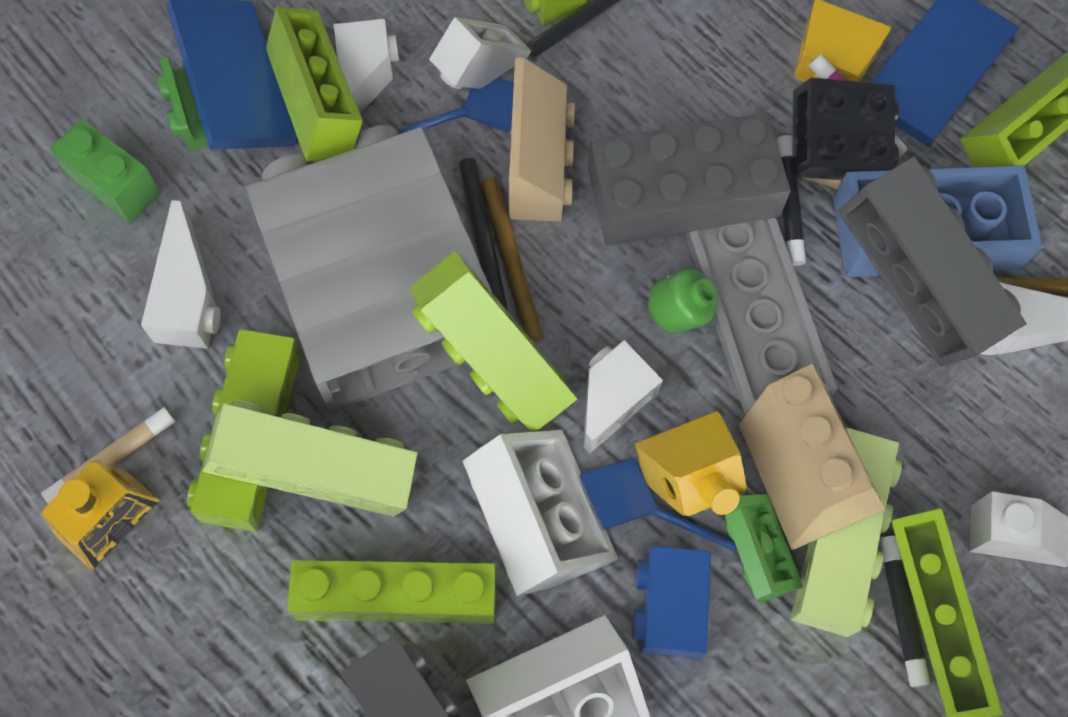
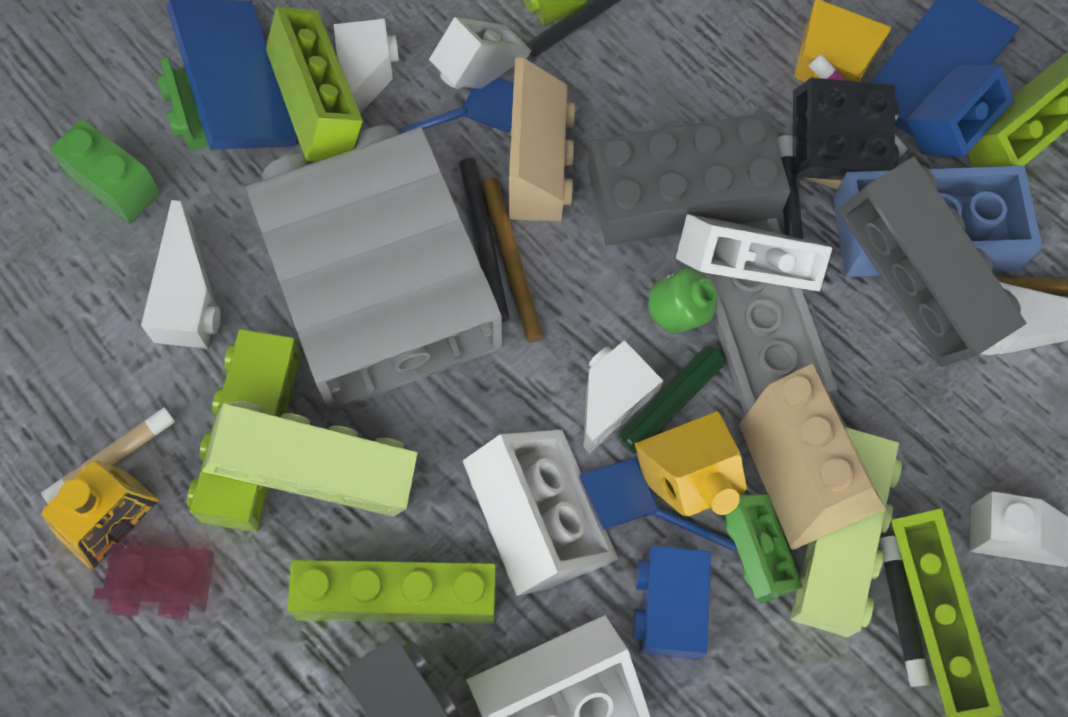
lime brick [408,250,578,432] -> none
none -> clear pink bracket [92,544,214,620]
none -> dark green axle [617,345,726,454]
none -> white slope [676,214,832,292]
none -> blue brick [906,65,1014,157]

